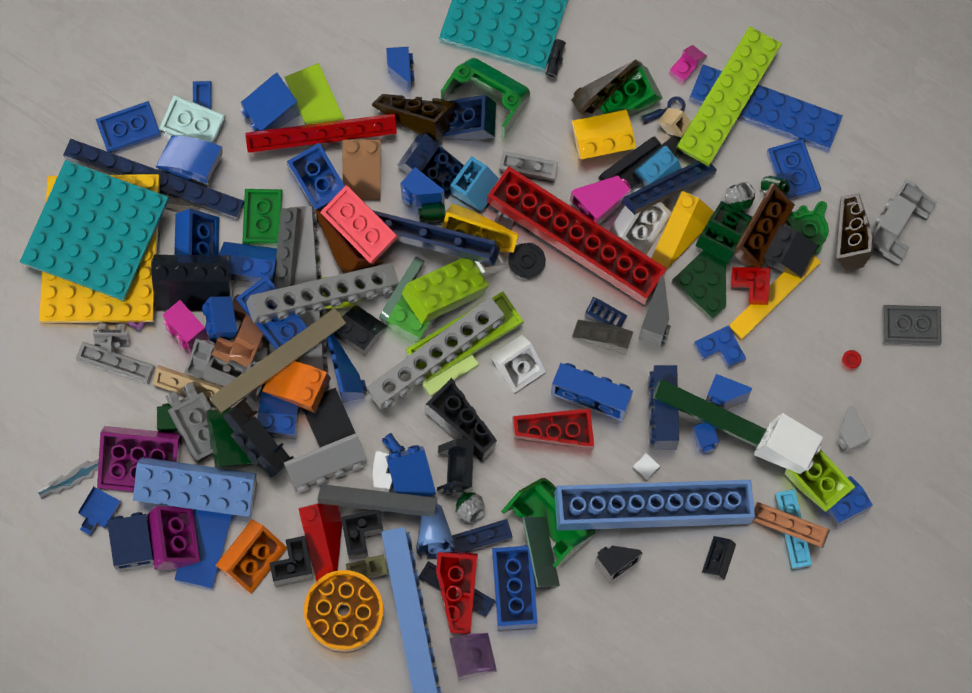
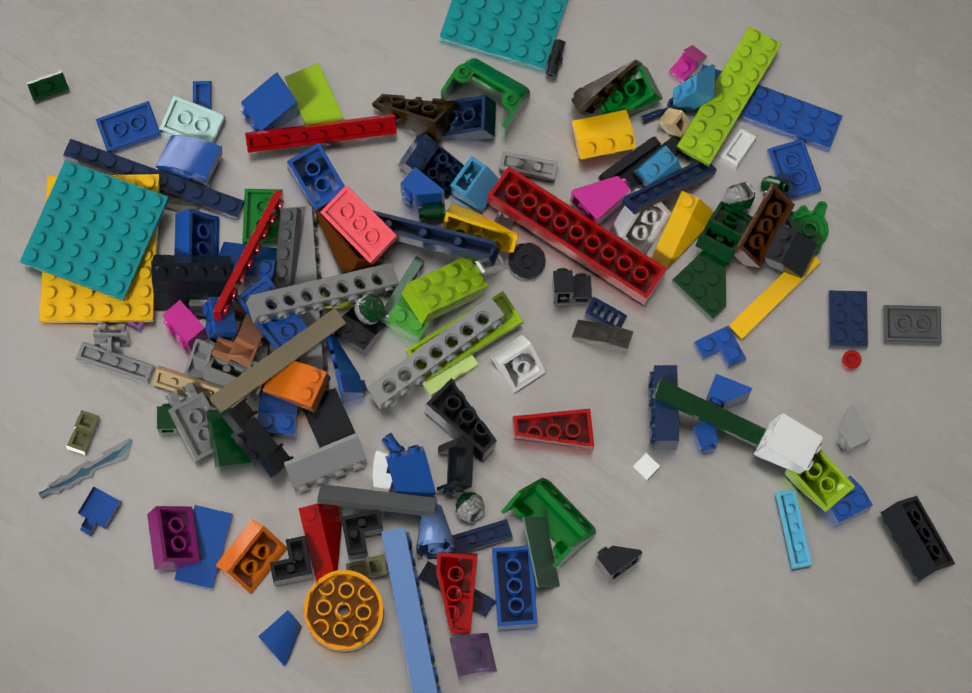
magenta slope [97,426,181,492] -> none
dark blue panel [107,512,154,570] -> none
medium blue brick [133,457,257,517] -> none
medium nougat slope [342,140,381,201] -> none
blue slope [386,46,414,88] -> none
blue brick [551,363,633,421] -> none
medium blue brick [554,480,755,531] -> none
dark grey slope [639,276,671,346] -> none
black slope [702,536,736,580] -> none
red plate [731,267,771,305] -> none
nougat tile [753,502,830,548] -> none
dark brown wedge [836,193,874,271] -> none
light grey bracket [873,179,937,265] -> none
none -> dark green plate [27,70,69,101]
none -> olive slope [67,410,100,455]
none -> white tile [189,300,207,318]
none -> red plate [213,190,284,322]
none -> blue slope [258,610,302,666]
none -> dark green piece [354,294,385,325]
none -> black brick [552,268,592,304]
none -> dark azure slope [673,64,715,112]
none -> white tile [721,127,757,168]
none -> dark blue plate [828,290,868,348]
none -> black slope [880,496,955,581]

